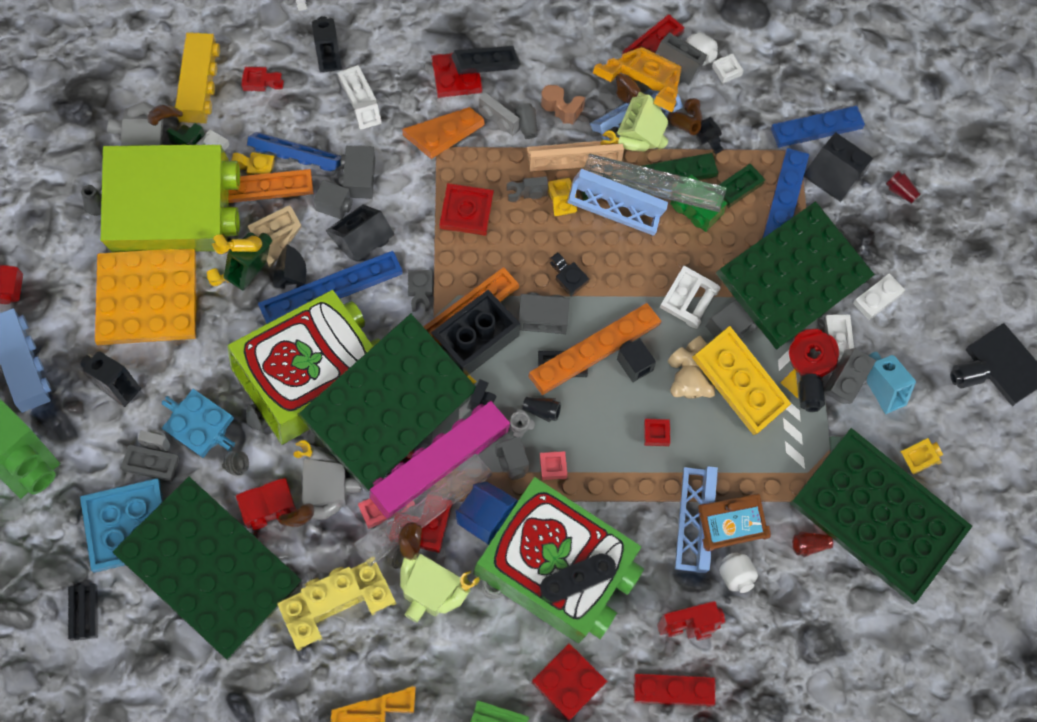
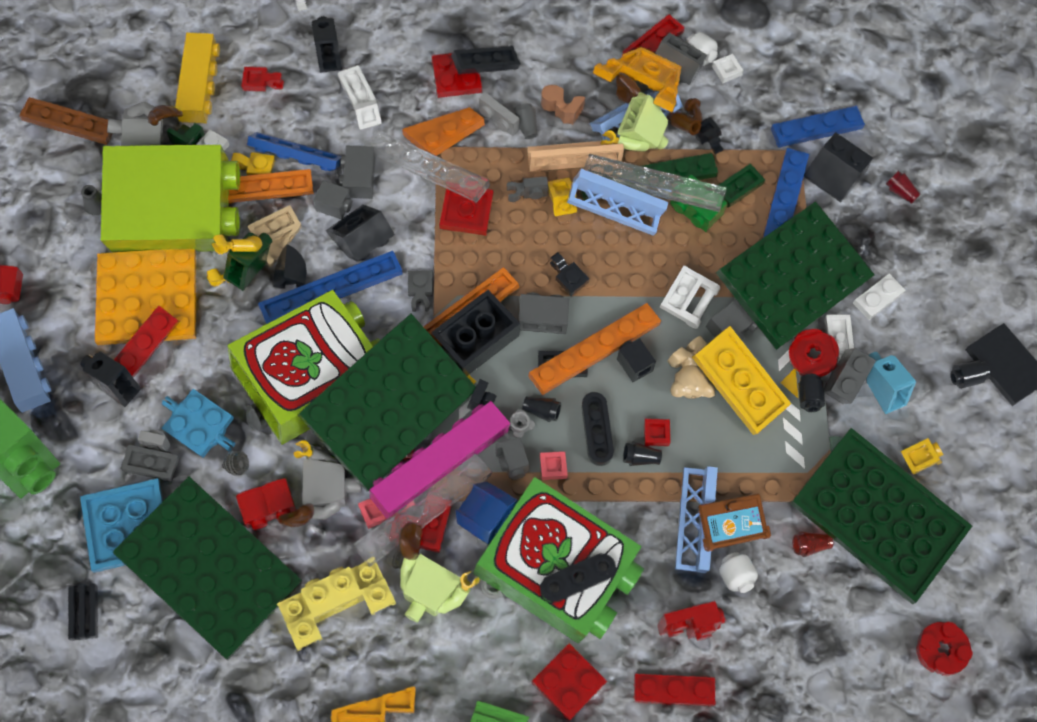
none -> dark orange plate [19,97,113,145]
none -> red plate [114,305,180,378]
none -> clear plate [364,129,490,202]
none -> black plate [581,392,614,466]
none -> black cone [623,441,662,466]
none -> red plate [916,621,973,676]

